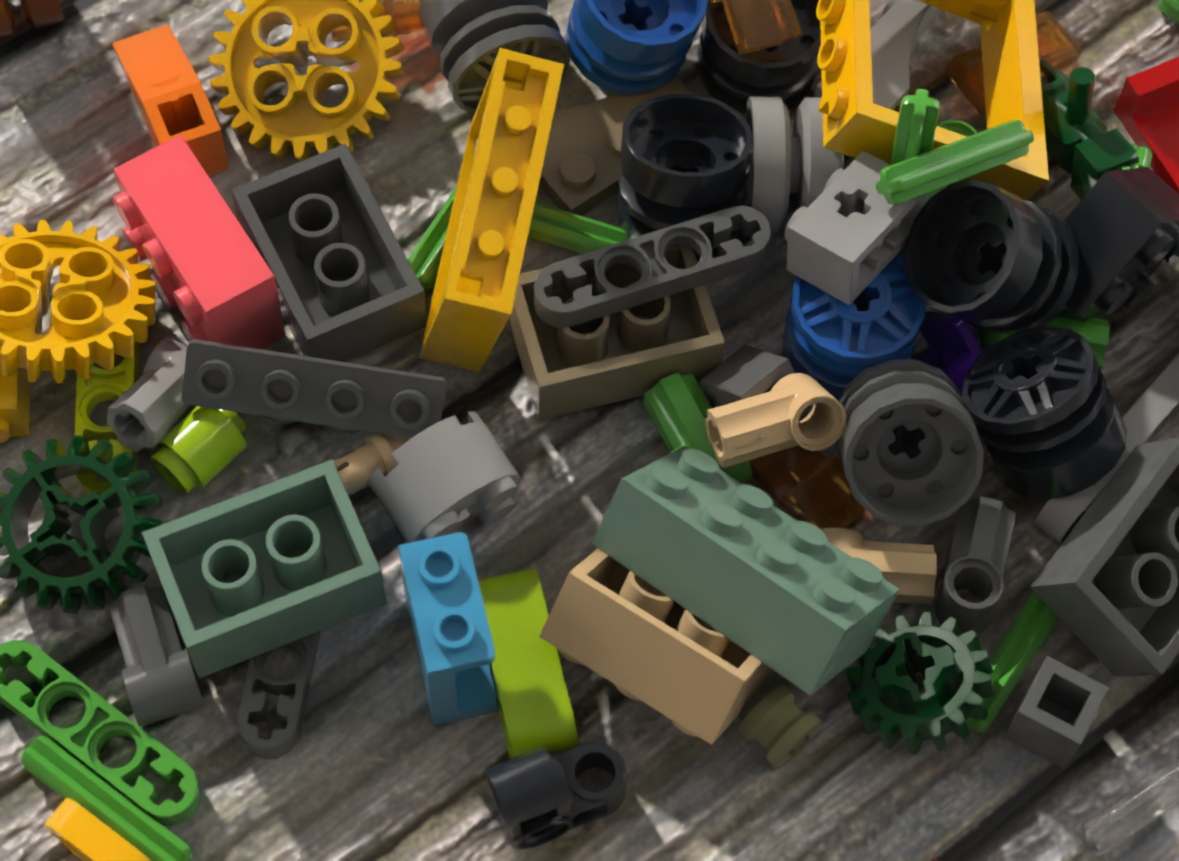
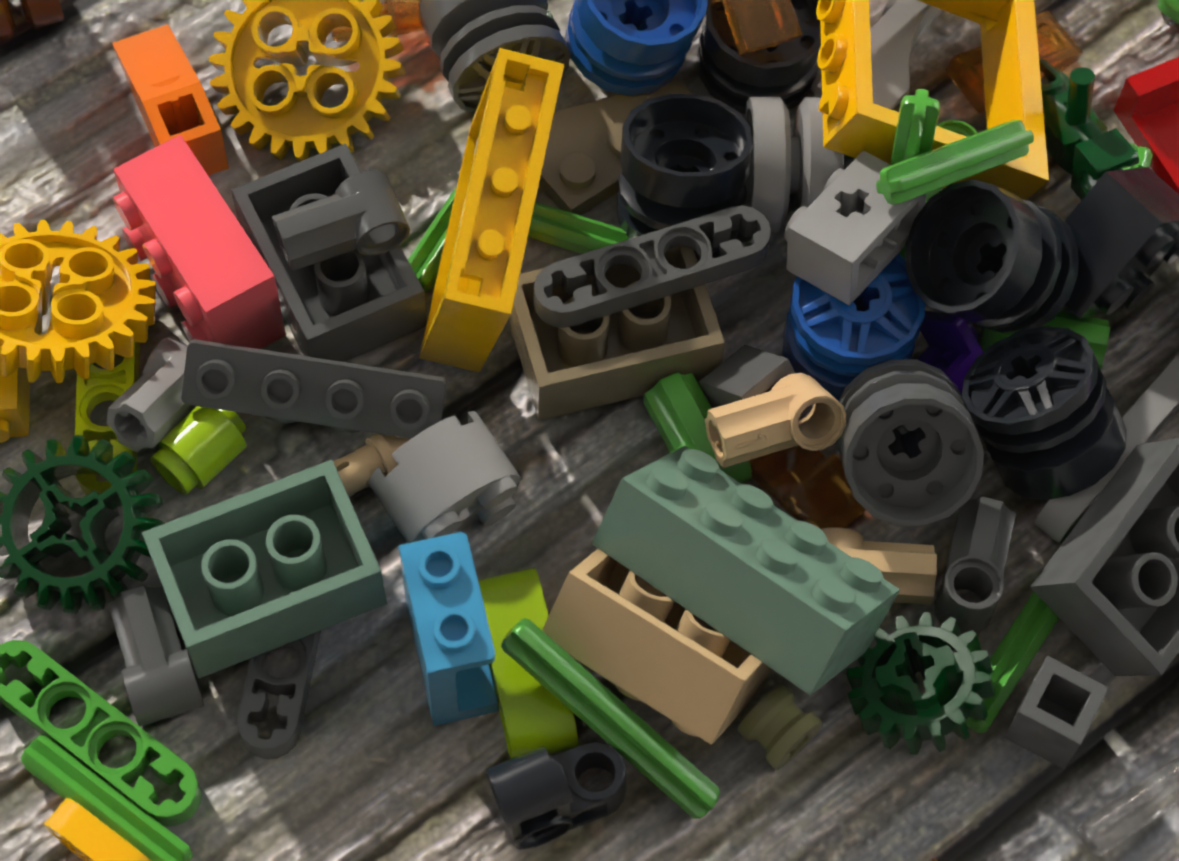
none -> dark grey piece [272,170,410,271]
none -> bright green axle [501,618,720,819]

